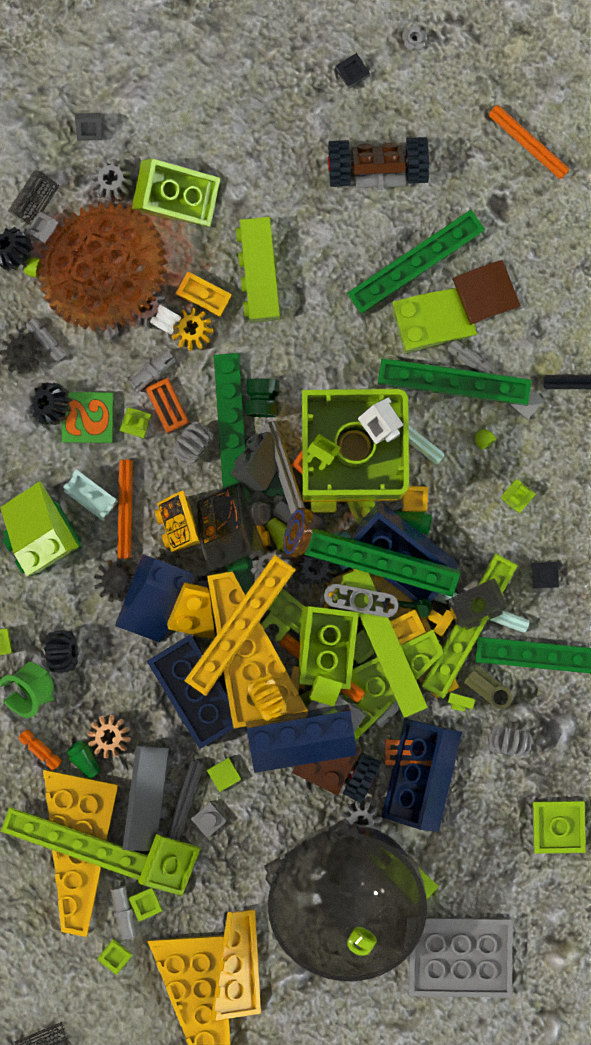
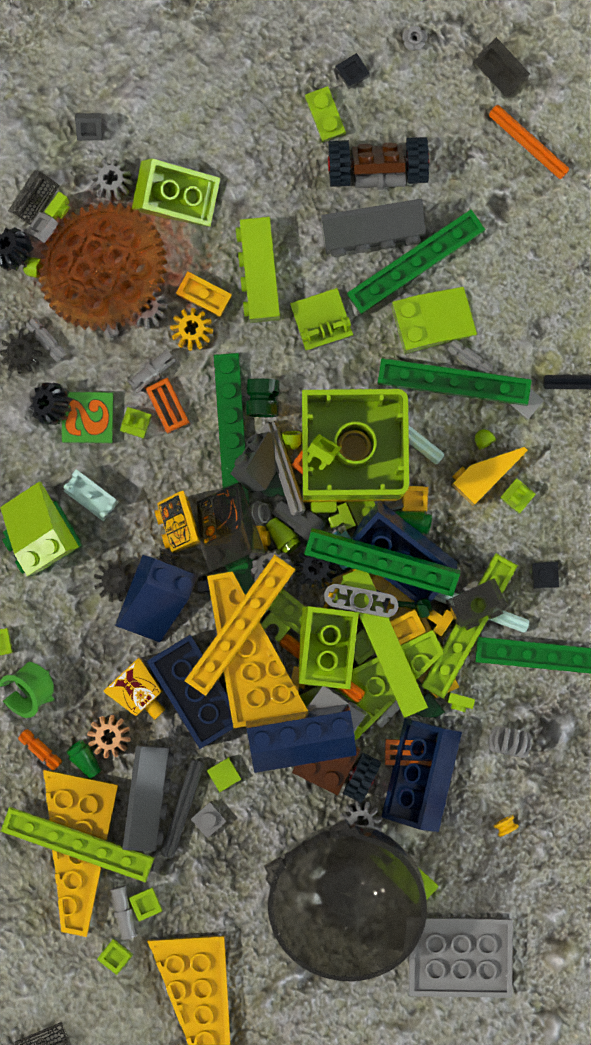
black gear [44,630,79,673] -> none
orange axle [117,459,133,559] -> none
lime tile [138,834,201,896] -> none
white wheel [150,305,181,334] -> none
yellow wing [167,582,215,639] -> none
light grey gear [173,421,214,465] -> none
yellow wing [211,909,261,1021] -> none
yellow gear [247,675,287,721] -> none
clear orange tile [283,507,314,559] -> none
lime tile [309,673,343,707] -> none
lime tile [347,927,377,956] -> none
white brick [358,397,403,444] -> none
reddish brown slope [452,260,521,325] -> none
olive piece [463,665,512,709] -> none
lime plate [532,801,586,854] -> none
none -> lime plate [44,192,70,221]
none -> yellow torso [104,657,166,720]
none -> lime hinge [282,431,302,450]
none -> lime hinge [290,288,353,351]
none -> lime plate [305,86,346,143]
none -> dark grey slope [321,198,426,257]
none -> lime tile [328,502,356,531]
none -> dark green tile [415,692,445,718]
none -> yellow slope [451,447,528,506]
none -> clear smoke hinge [474,37,530,98]
none -> yellow bush [493,815,519,837]

